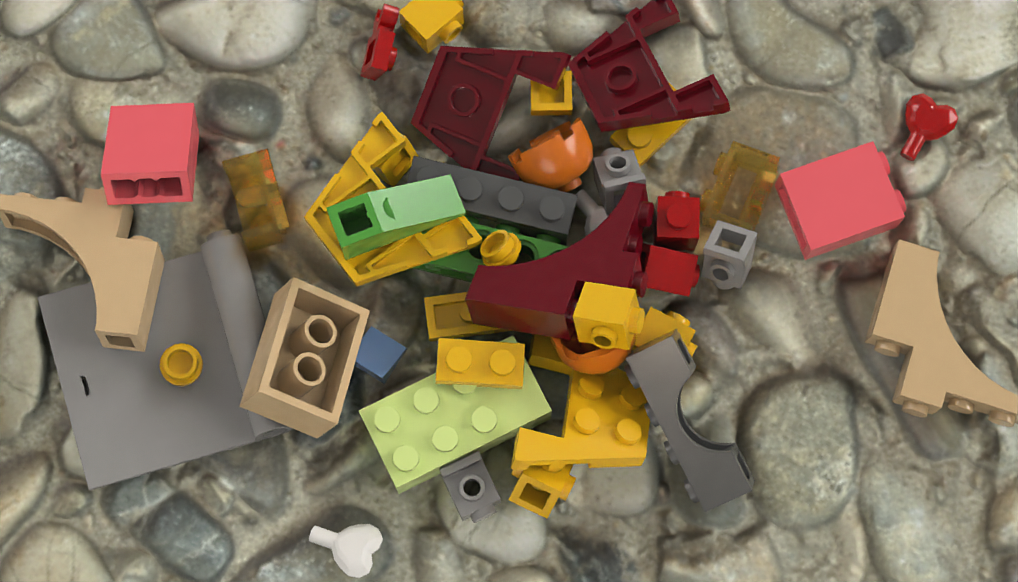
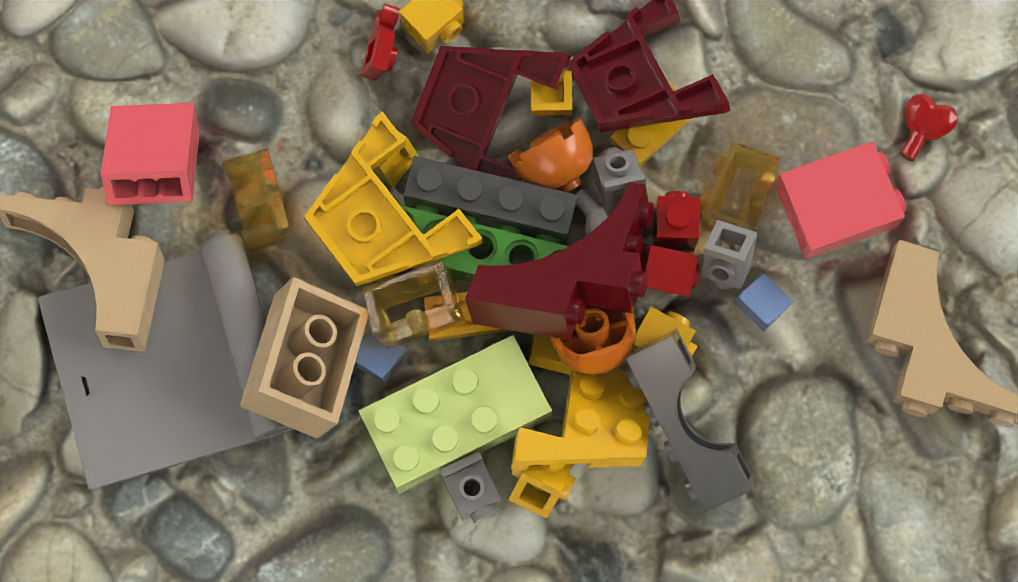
yellow plate [160,343,203,386] -> none
white rock [309,524,383,578] -> none
bright green slope [326,174,466,260] -> none
yellow plate [435,338,525,389] -> none
yellow plate [480,230,521,266] -> none
yellow brick [573,281,645,350] -> none
none -> clear yellow window [362,262,466,349]
none -> medium blue slope [734,273,793,332]

